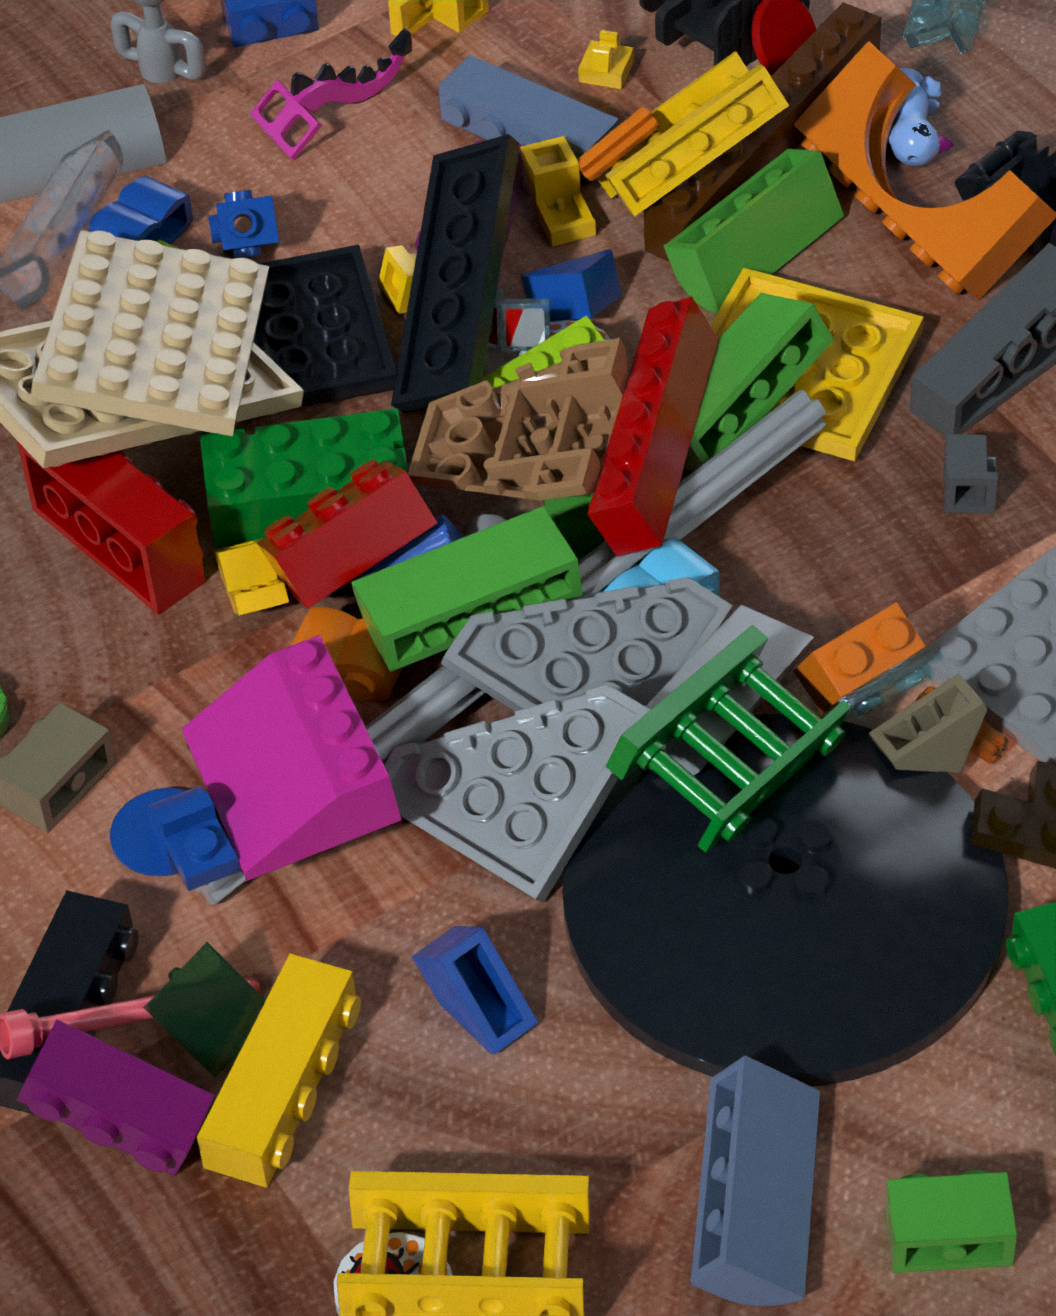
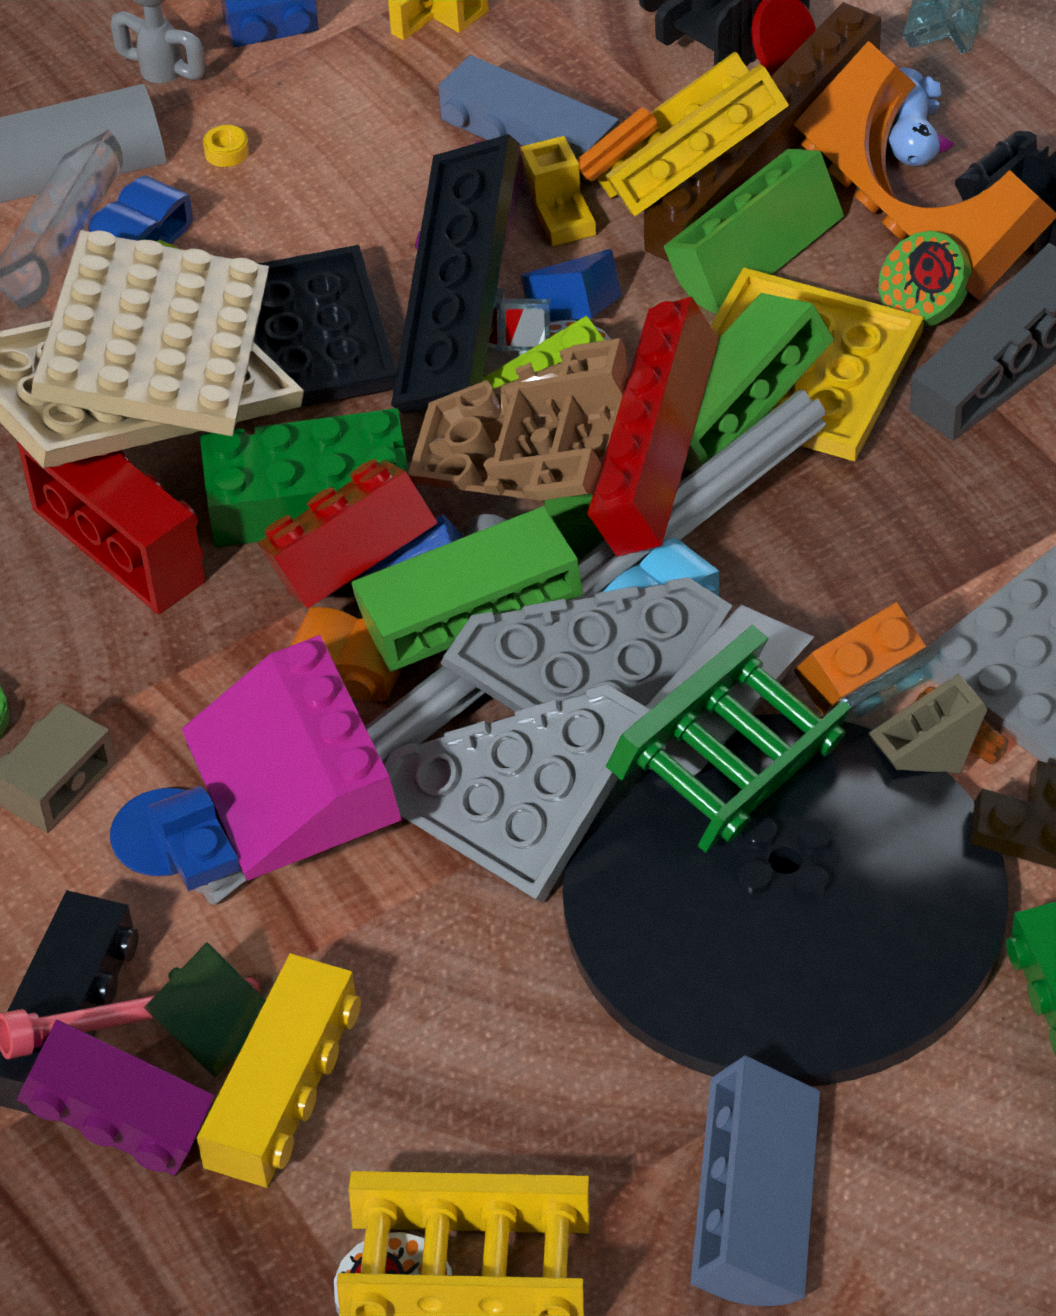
blue brick [208,190,279,259] -> none
yellow slope [213,538,289,616] -> none
dark pink piece [250,28,412,160] -> none
yellow tile [377,245,416,314] -> none
blue slope [412,926,538,1055] -> none
yellow tile [578,30,634,89] -> none
bright green brick [884,1170,1017,1273] -> none
dark grey brick [943,434,998,514] -> none
none -> yellow tile [203,125,249,167]
none -> tile [878,231,972,327]

